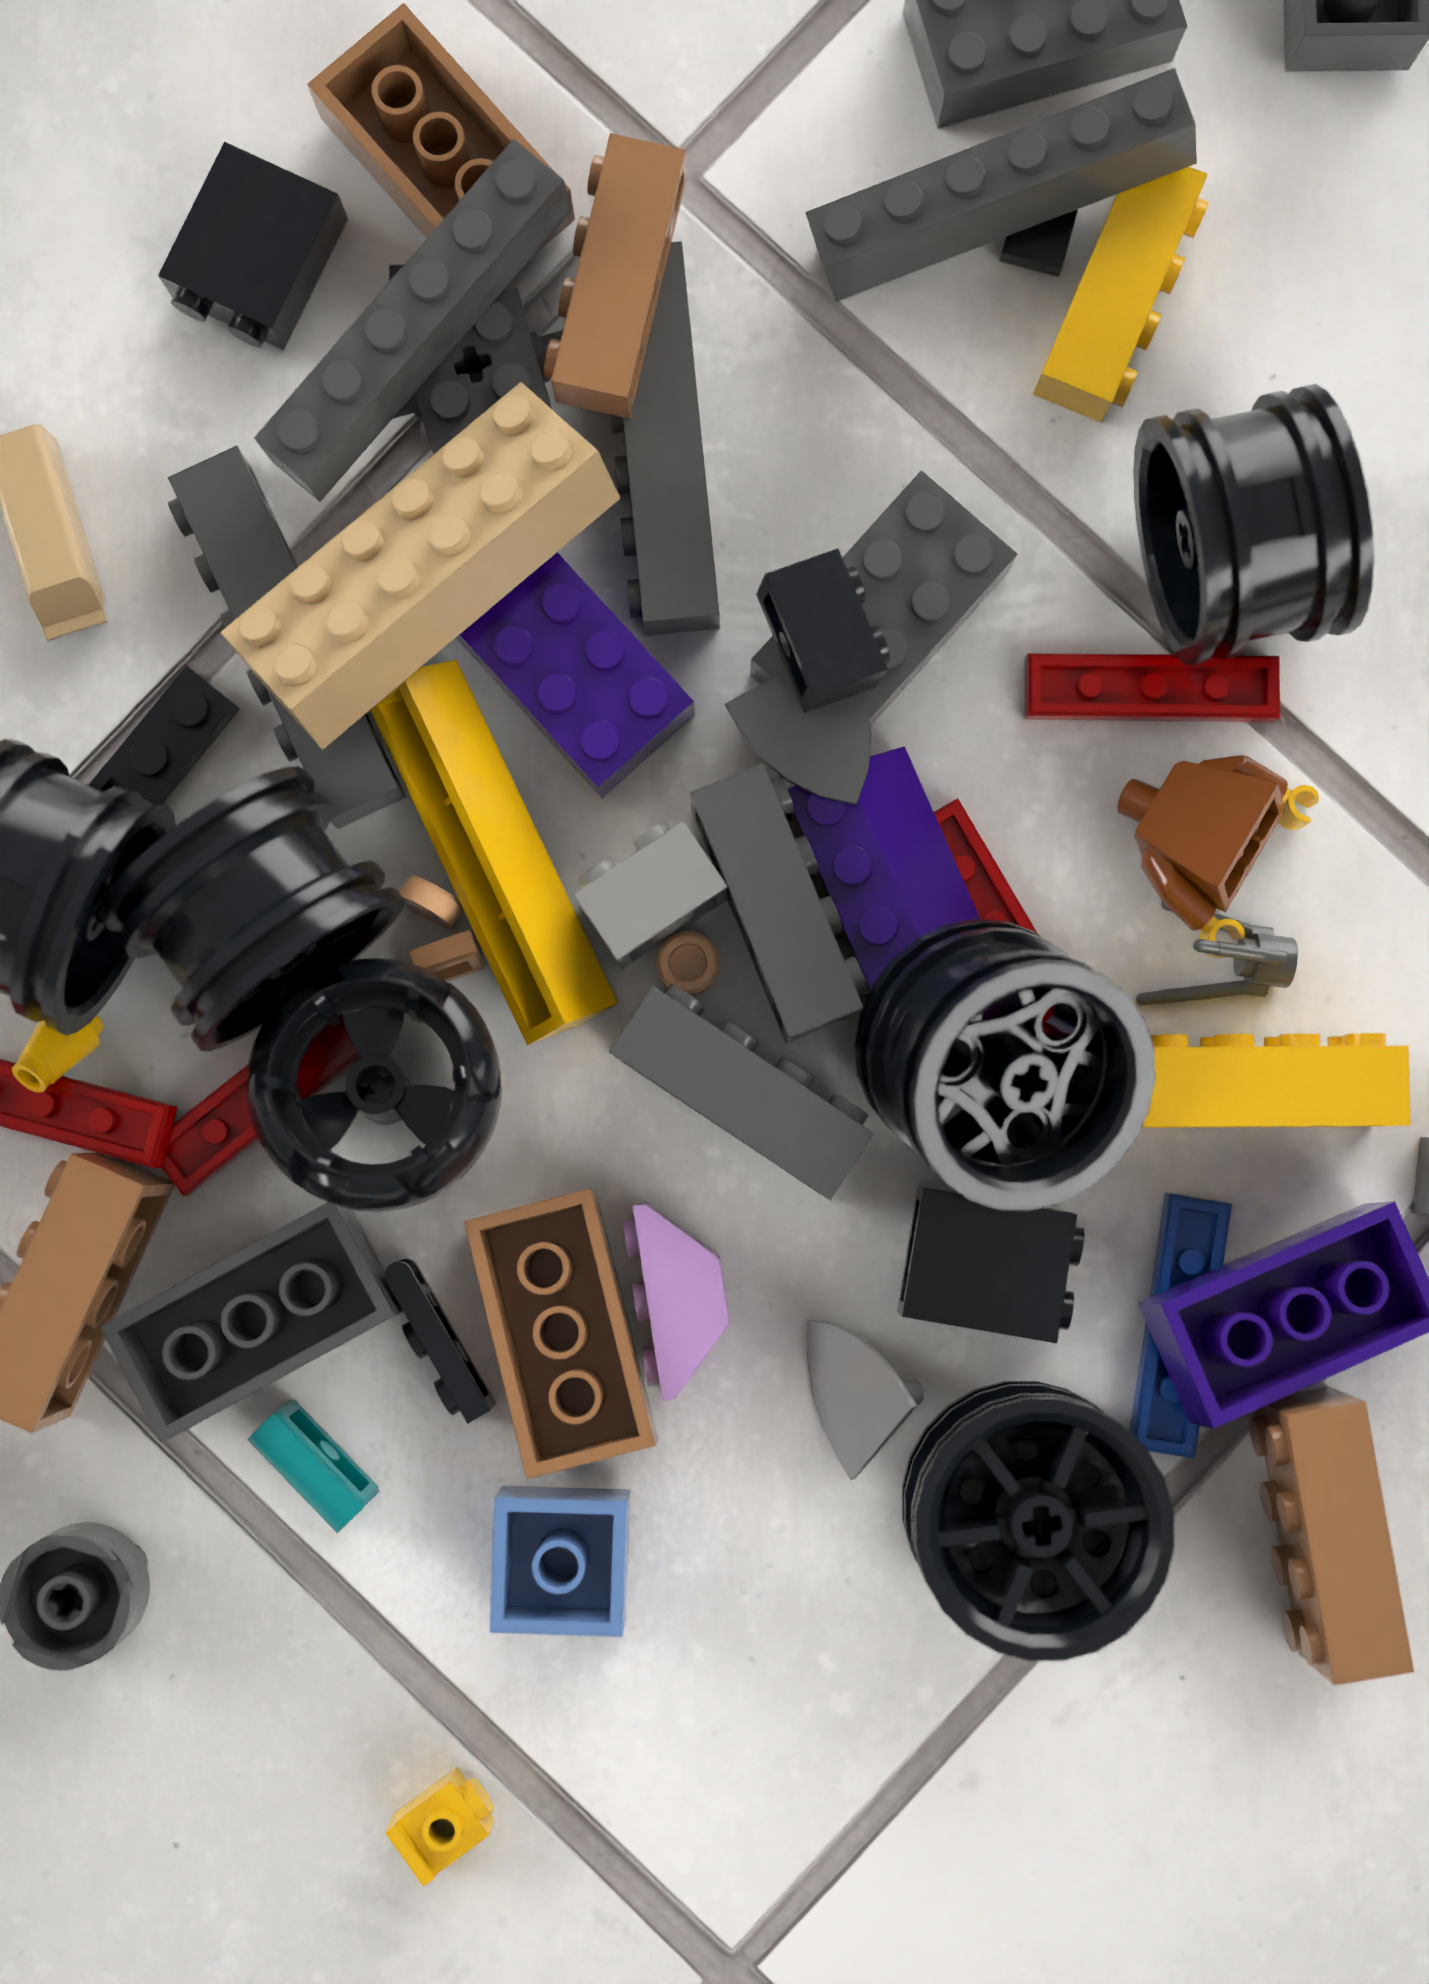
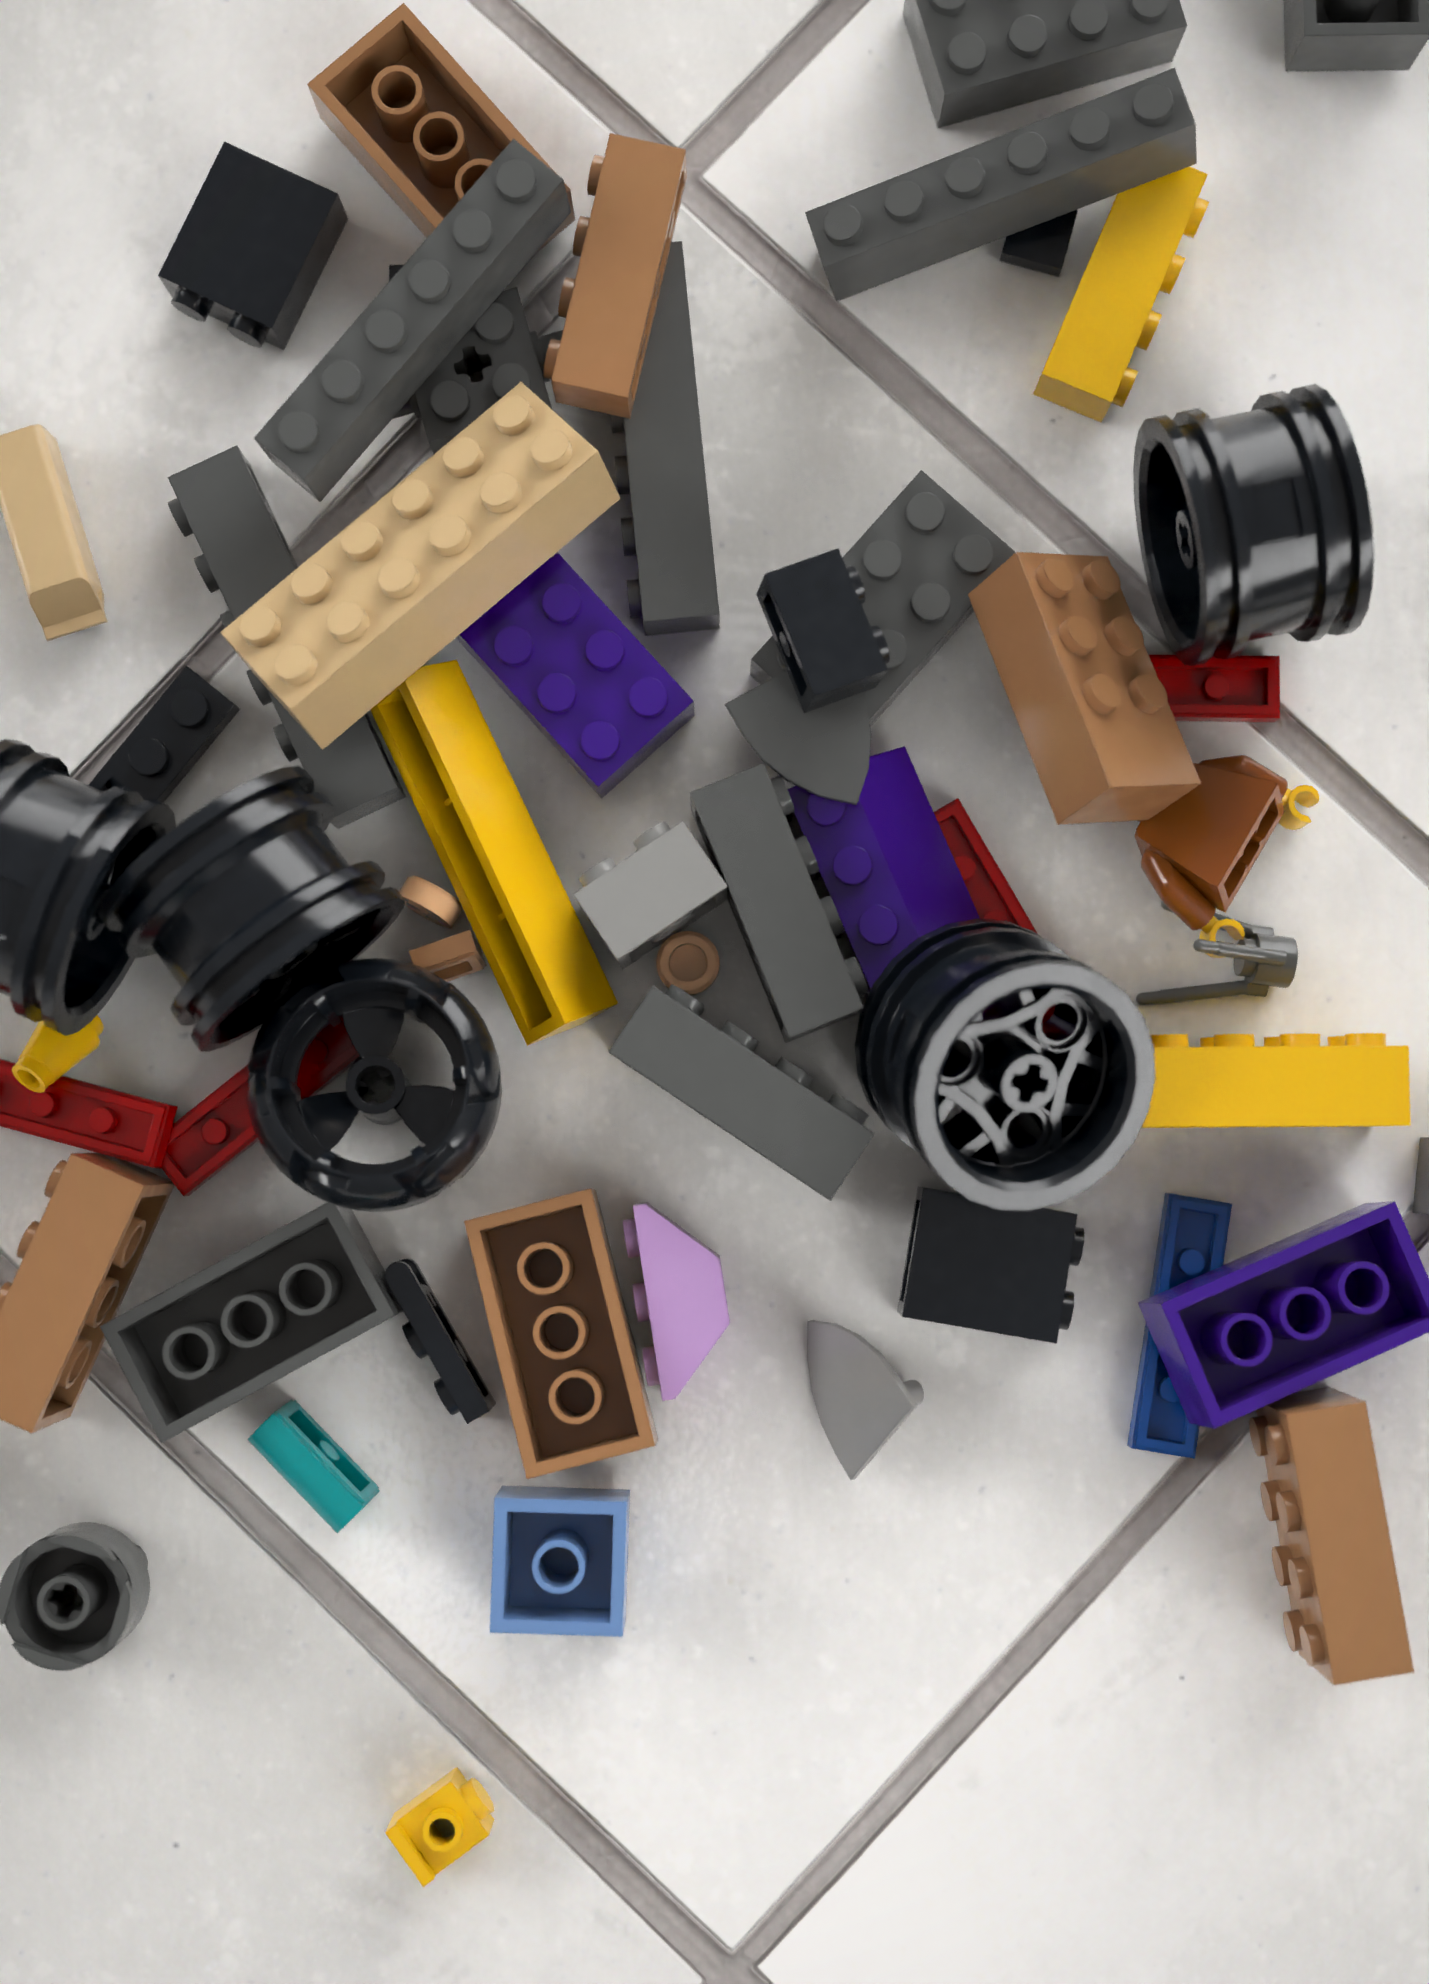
black wheel [902,1381,1175,1661] -> none
none -> medium nougat brick [968,552,1201,825]

